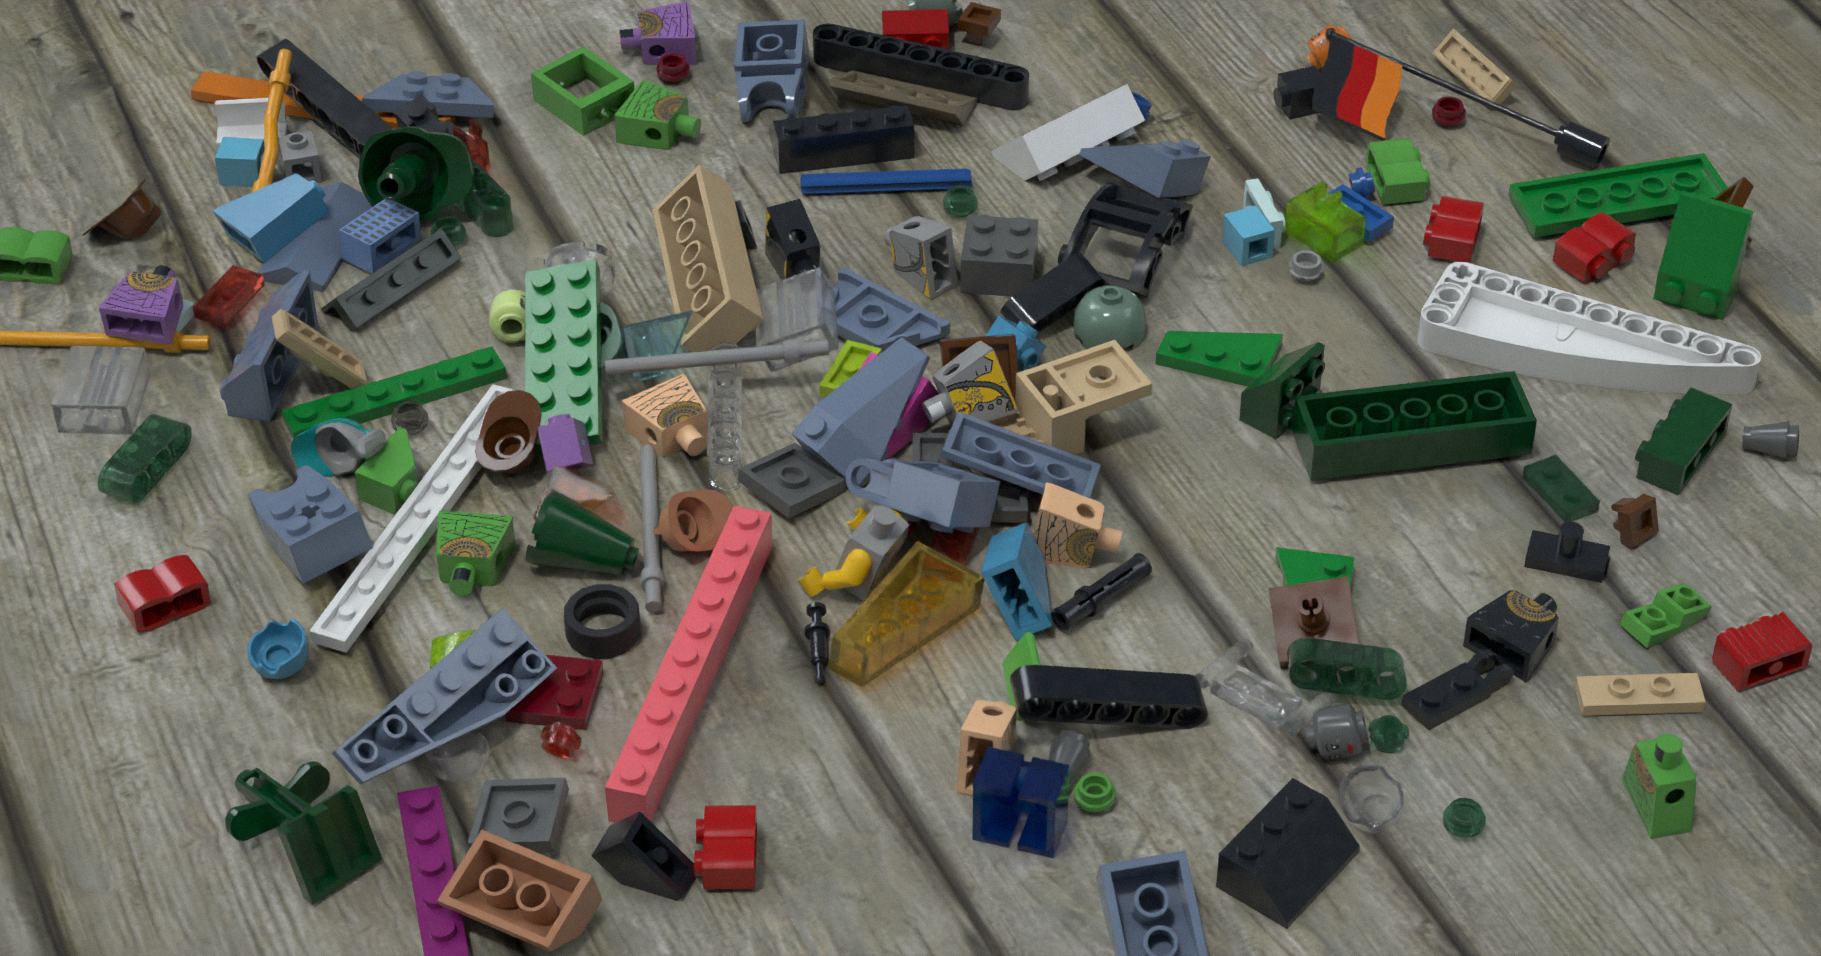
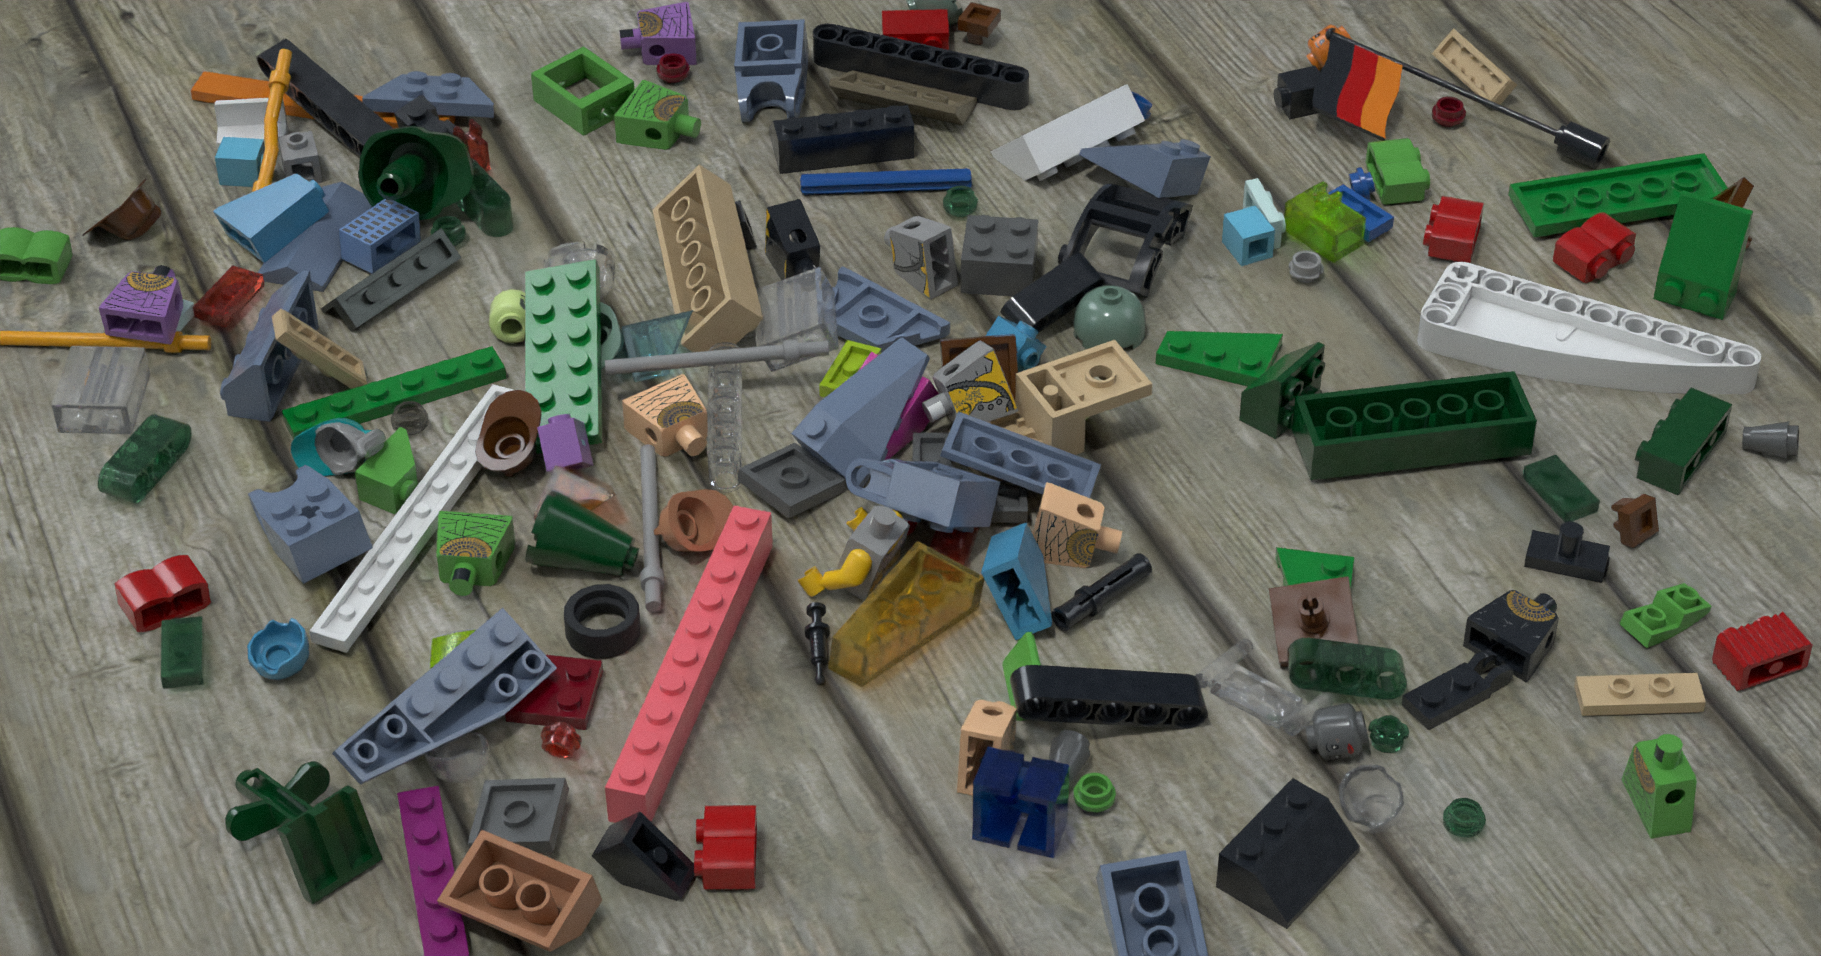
none -> clear green plate [160,616,204,689]

